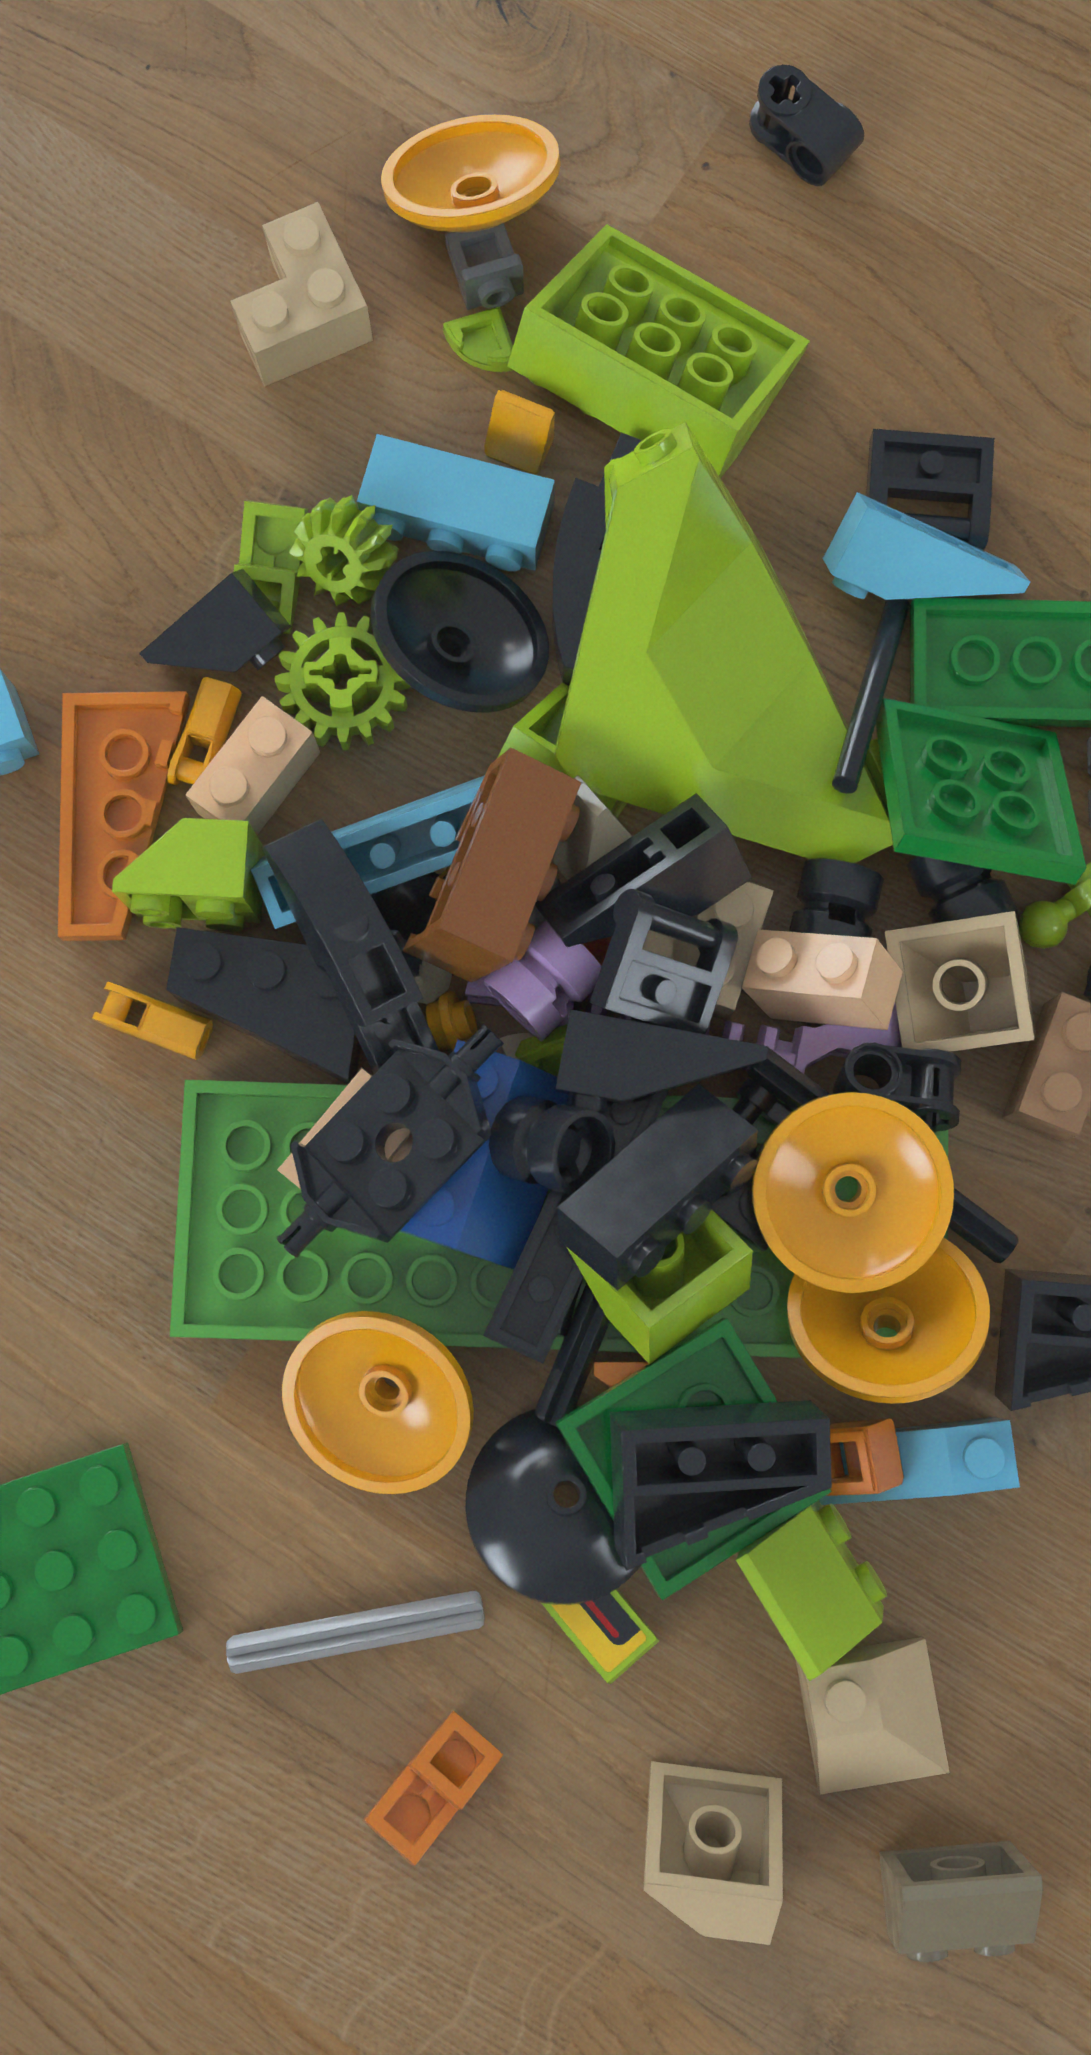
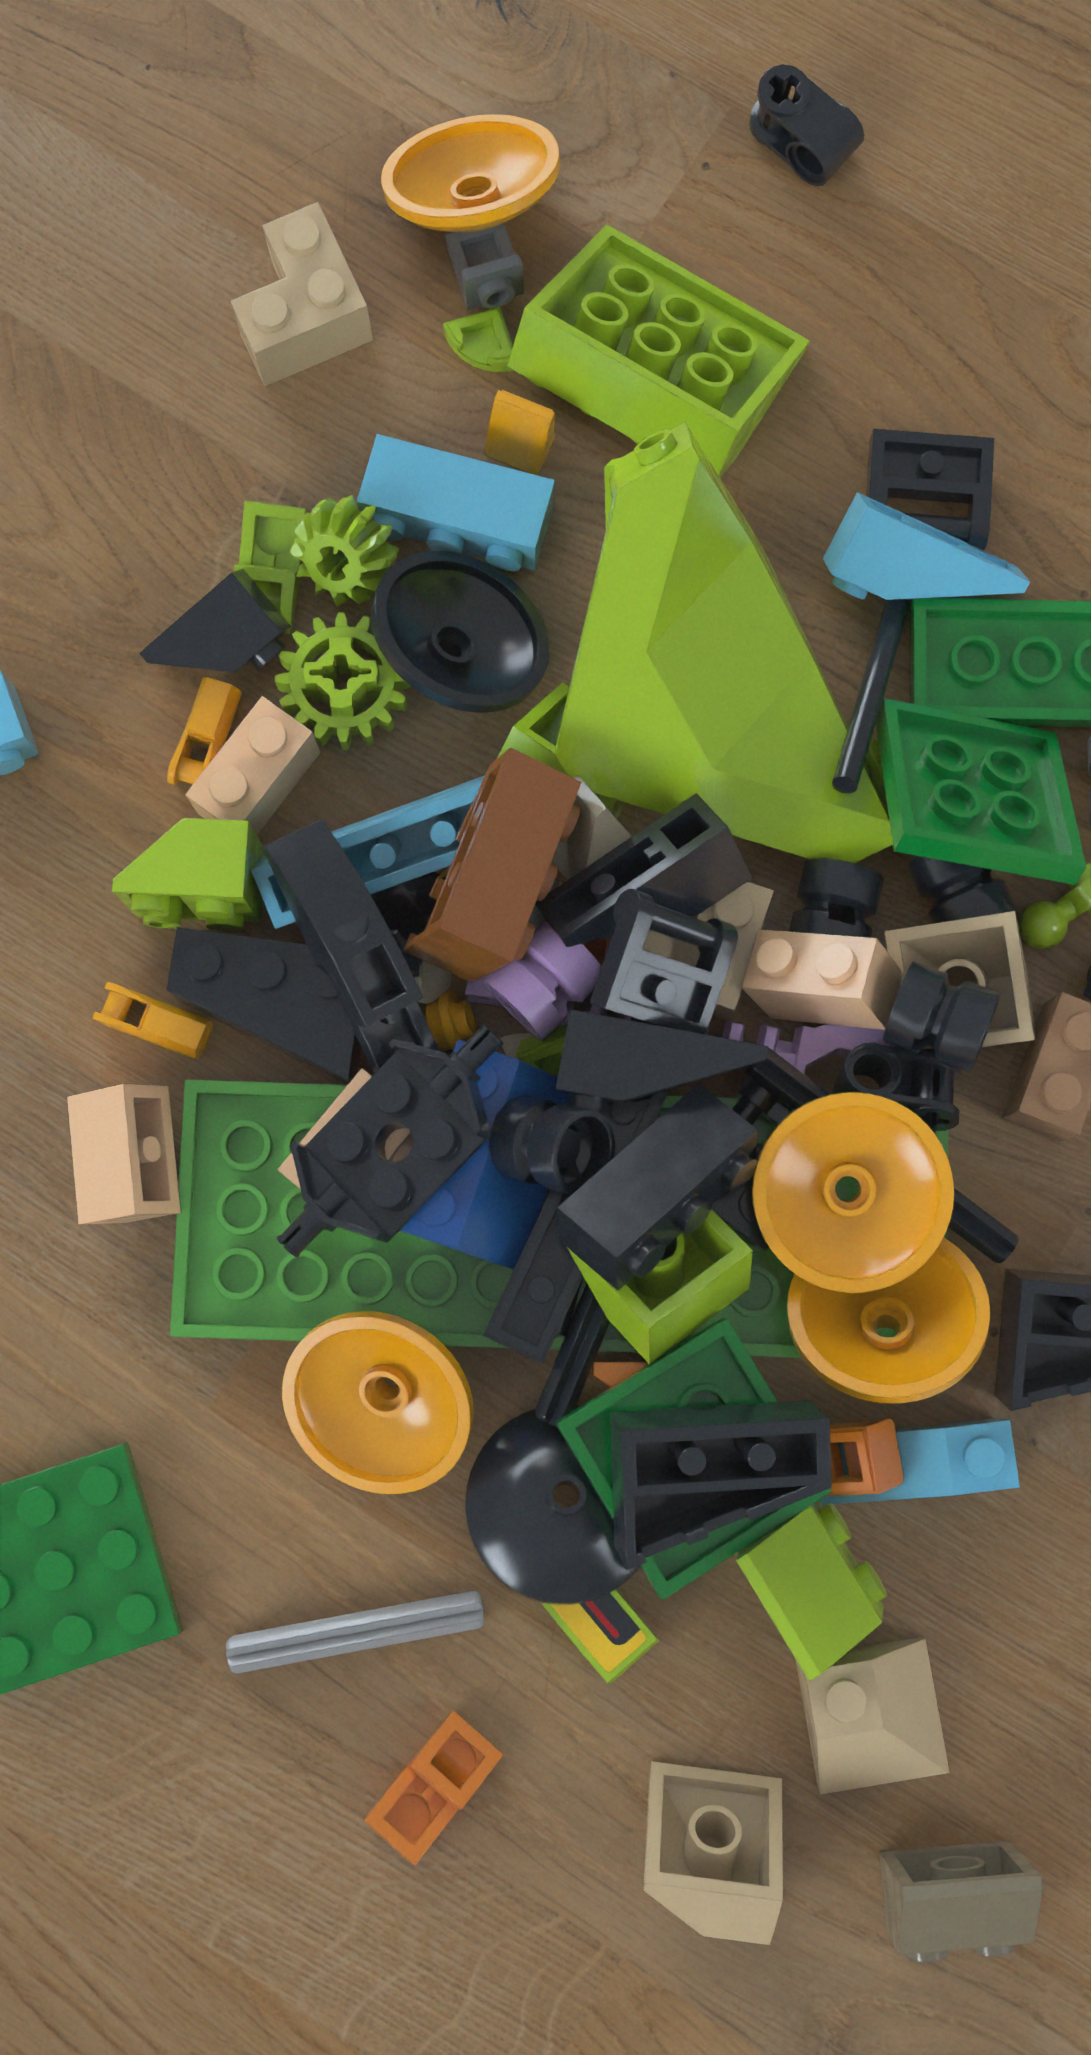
orange wing [58,691,190,941] -> none
black slope [552,432,642,687] -> none
none -> light nougat brick [67,1084,181,1225]
none -> black wheel [883,961,1001,1073]

